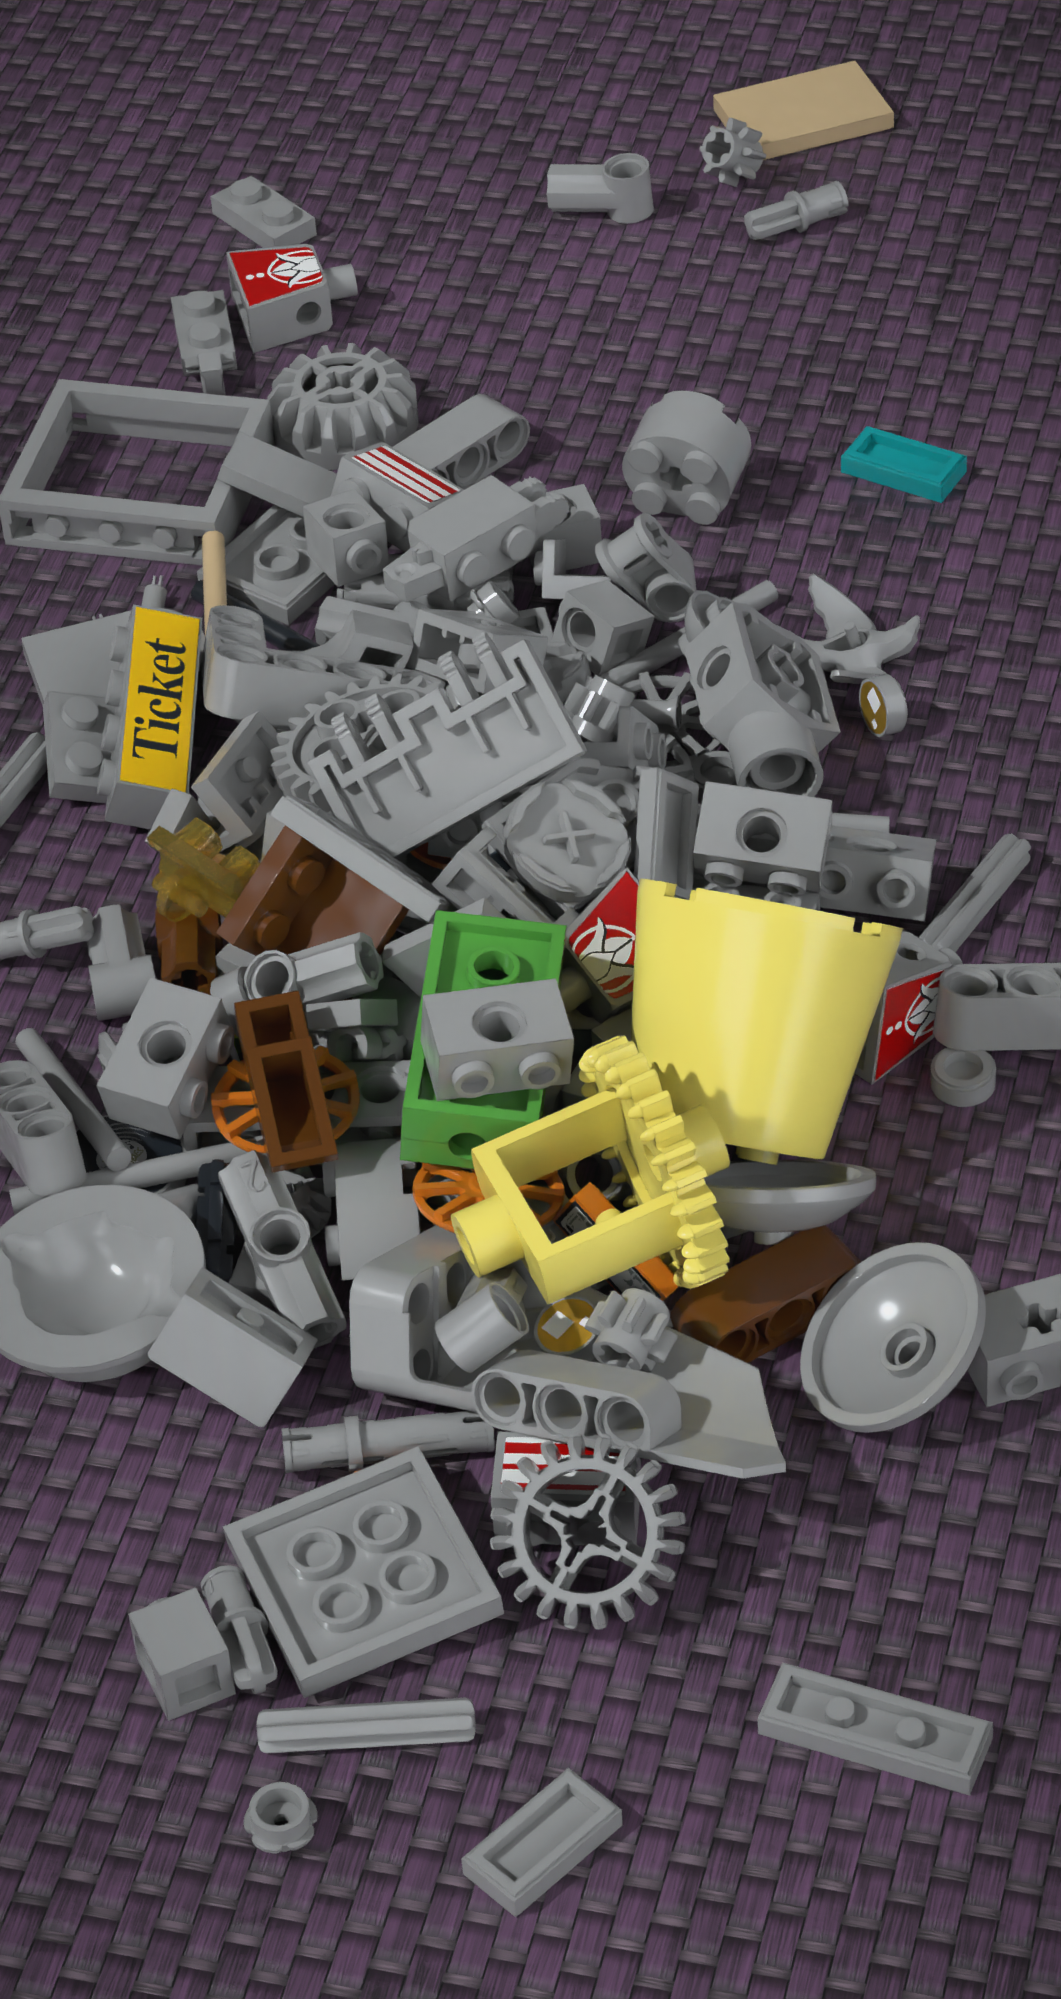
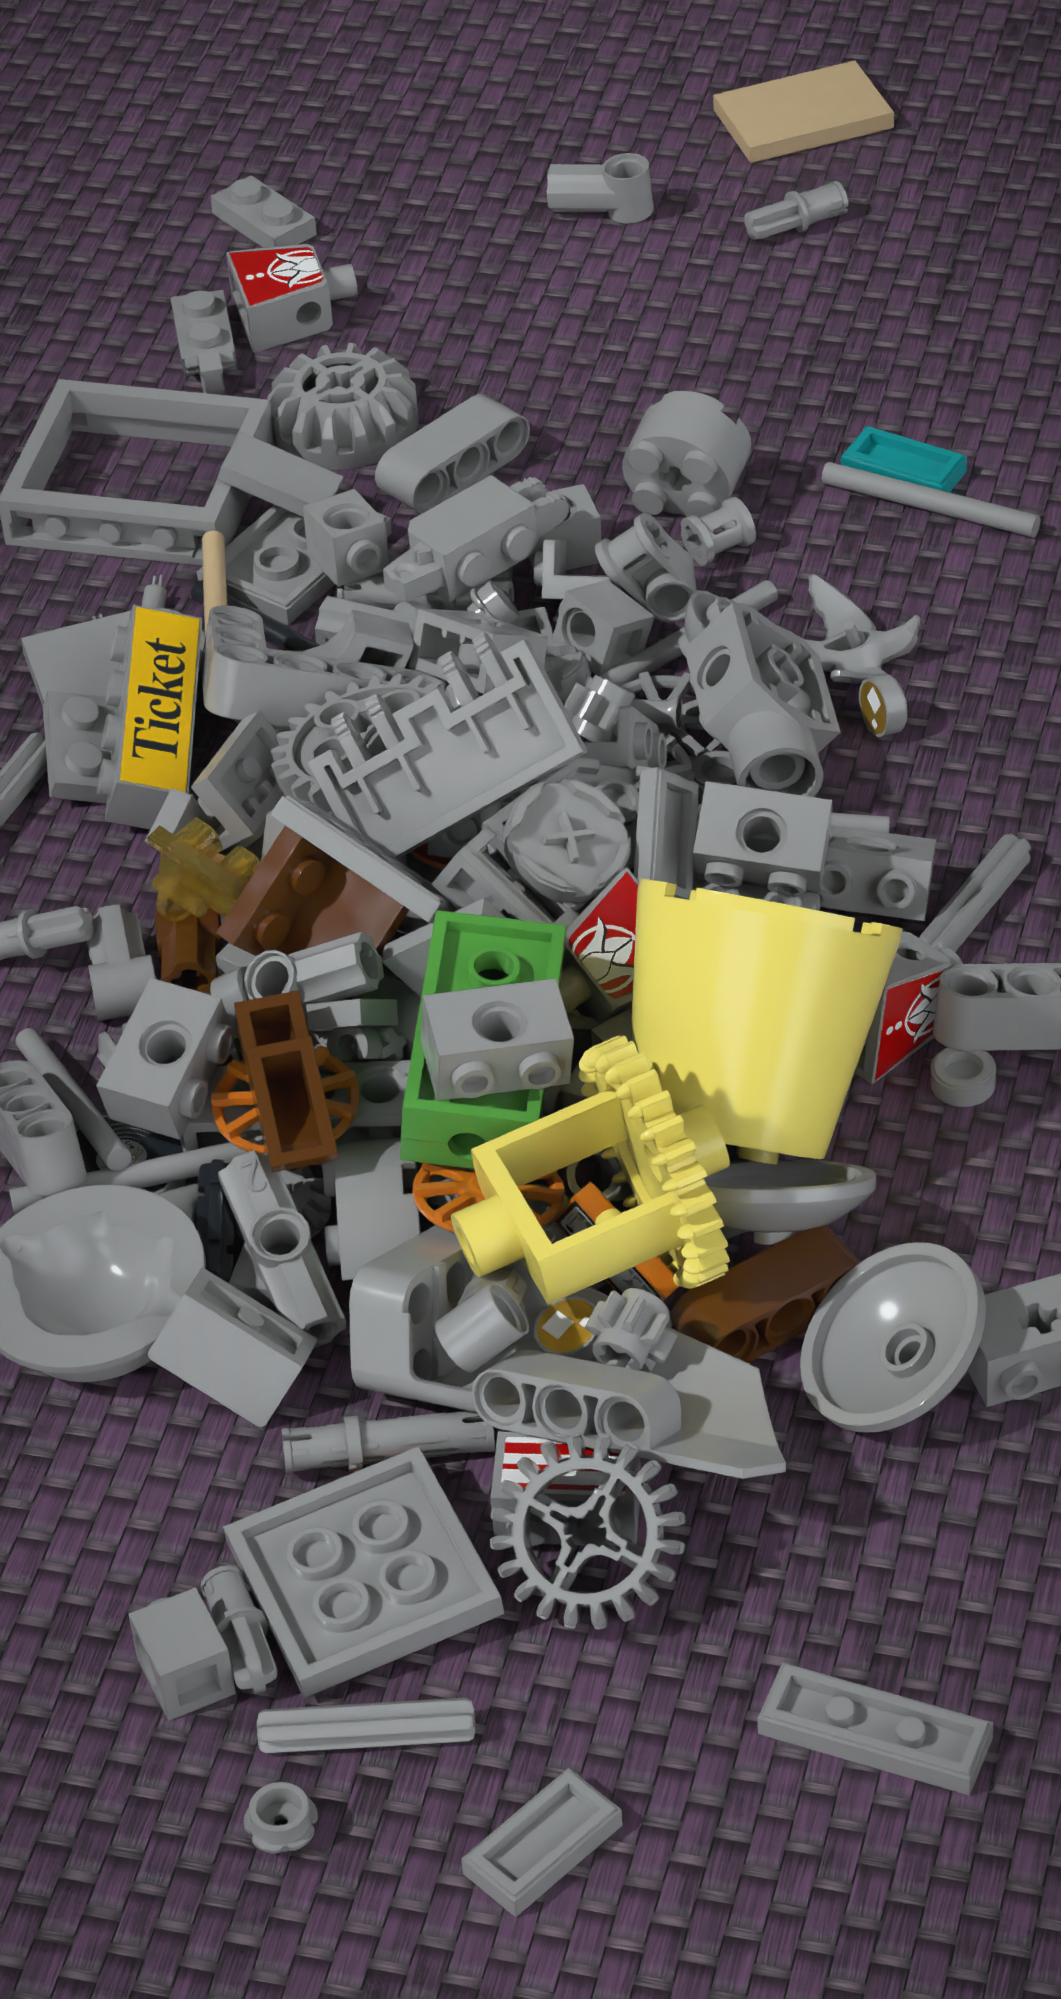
light grey brick [331,442,464,552] -> none
light grey gear [700,118,766,187] -> none
none -> light grey bush [680,497,756,566]
none -> light grey bar [822,462,1040,538]

